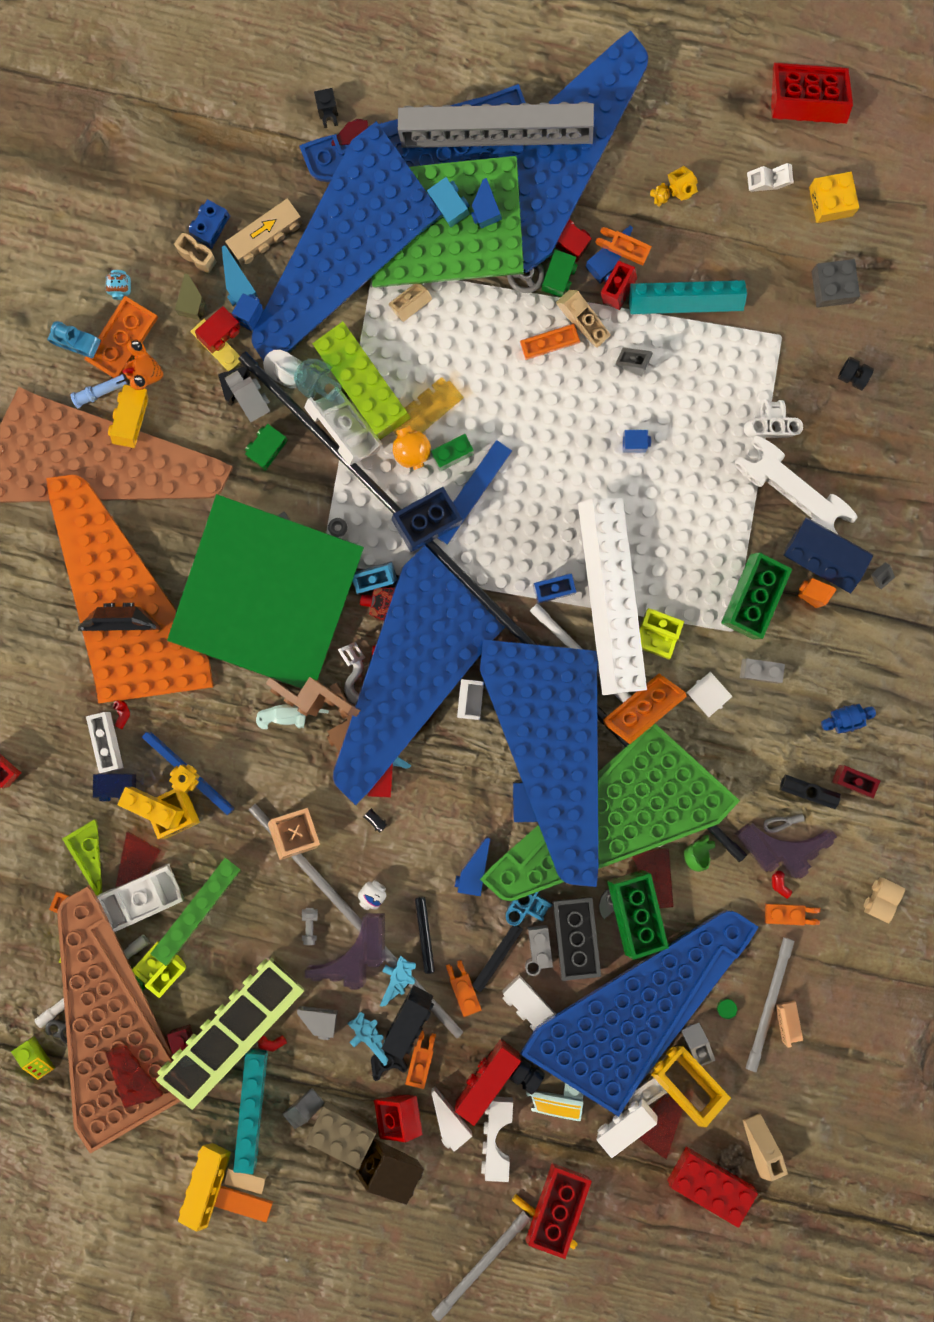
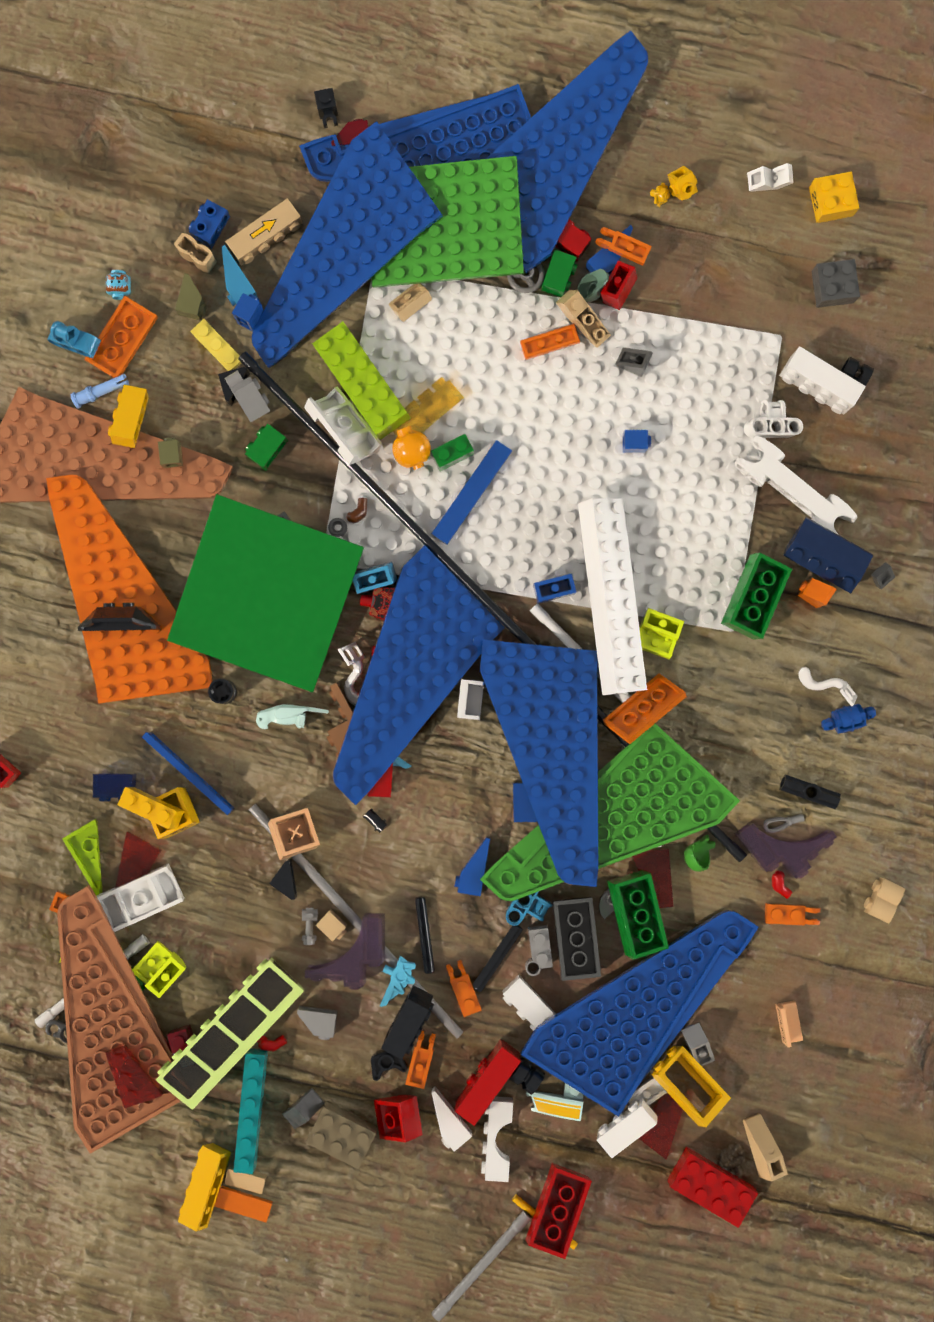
lime slope [11,1036,55,1080] -> none
white brick [86,712,124,773] -> none
red arm [113,700,130,729] -> none
orange head [122,339,164,390] -> none
bright green brick [150,858,241,966] -> none
yellow brick [169,764,200,793] -> none
red brick [195,306,240,354] -> none
white piece [263,350,308,388] -> none
medium nougat bracket [266,677,361,717] -> none
clear light blue container [294,359,342,401] -> none
medium azure piece [347,1012,388,1066] -> none
dark brown slope [355,1138,424,1205] -> none
white head [358,880,386,910] -> none
dark blue brick [391,487,463,552] -> none
light grey brick [398,102,594,148] -> none
dark azure brick [427,177,470,227] -> none
blue slope [471,178,502,229] -> none
teal brick [629,280,747,314] -> none
white piece [686,672,732,717] -> none
green tile [717,998,737,1019] -> none
light grey brick [740,658,785,684] -> none
light grey piece [746,937,795,1072] -> none
red slope [771,63,853,124] -> none
dark red brick [832,765,881,799] -> none
none -> olive brick [158,438,183,468]
none -> black wheel [208,679,237,704]
none -> black slope [269,859,297,900]
none -> tan brick [316,909,348,942]
none -> reddish brown arm [346,498,368,523]
none -> sand green cap [577,269,609,302]
none -> white brick [779,346,866,415]
none -> white piece [798,667,857,706]

